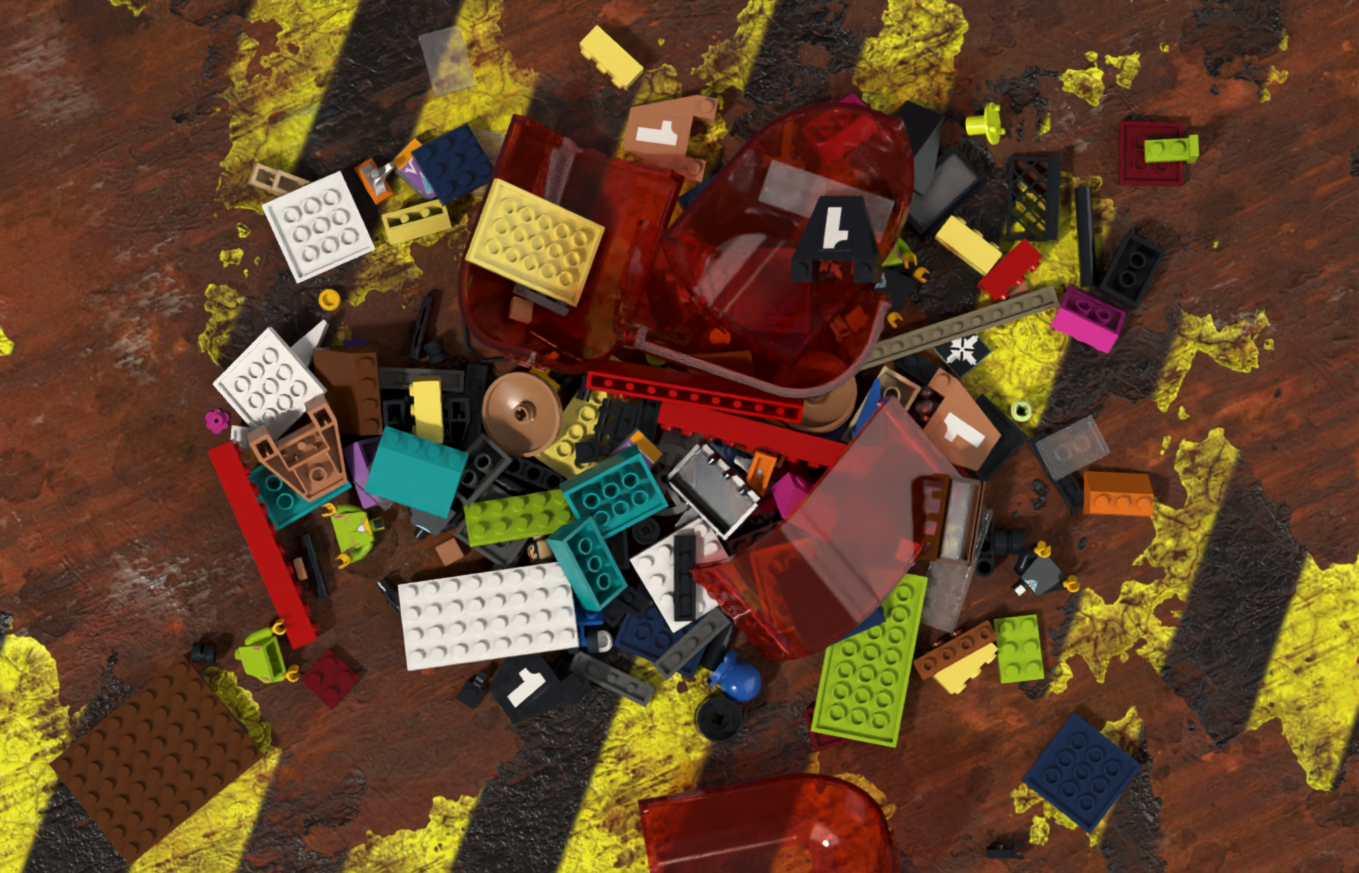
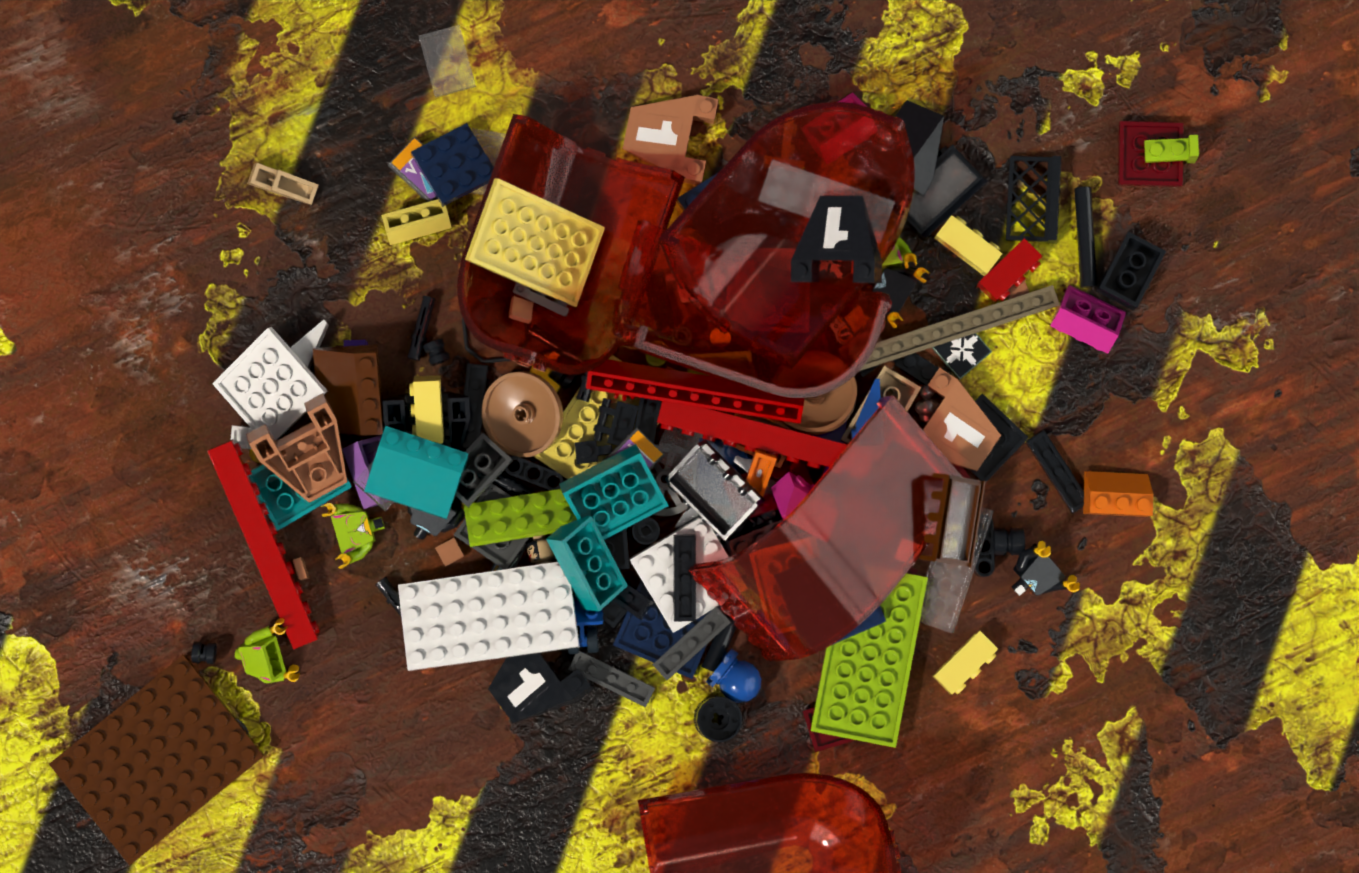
dark pink plant [205,409,229,434] -> none
white plate [262,171,375,284] -> none
black pin [299,533,330,599] -> none
dark red plate [300,649,361,710] -> none
yellow tile [319,289,341,311] -> none
piece [354,158,395,206] -> none
dark grey plate [380,367,465,393] -> none
black plate [456,670,488,710] -> none
light yellow brick [580,25,644,90] -> none
white plate [598,631,613,652] -> none
dark orange bracket [913,621,998,680] -> none
neon yellow piece [966,102,1006,145] -> none
black plate [986,842,1024,860] -> none
lime plate [993,614,1044,684] -> none
yellowish green cone [1011,400,1032,421] -> none
dark blue plate [1021,712,1142,834] -> none
clear tile [1035,415,1111,481] -> none

